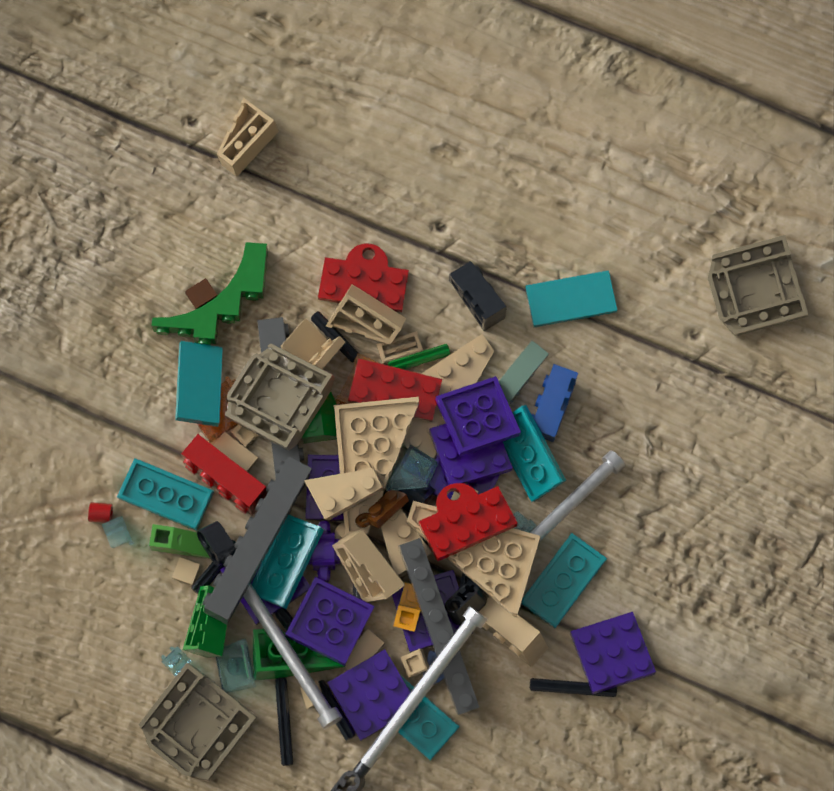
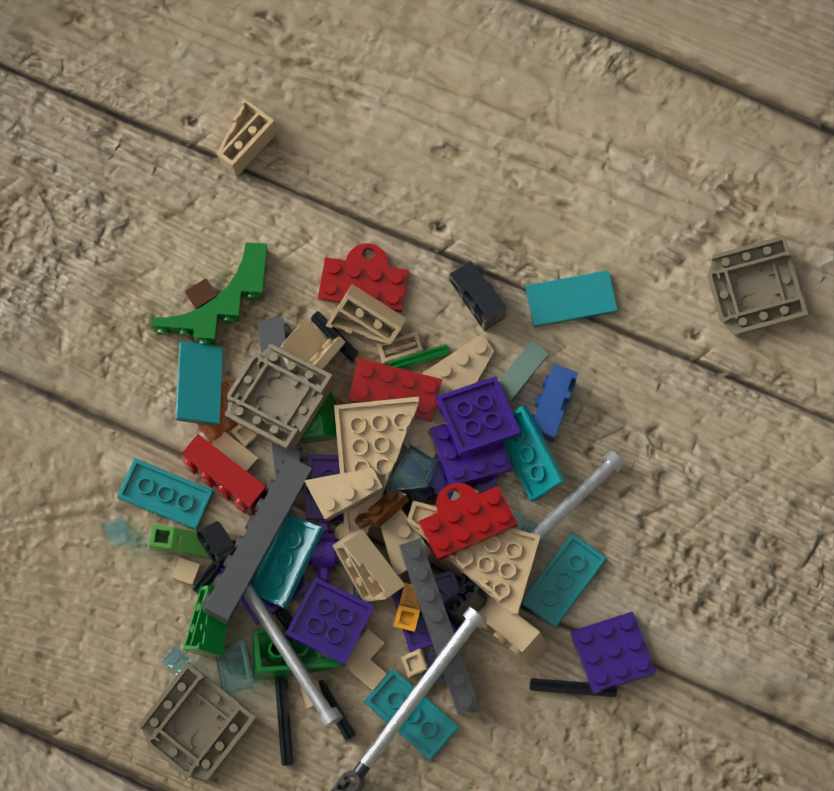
red piece [88,502,113,524] -> none
dark purple plate [327,649,419,741] -> none

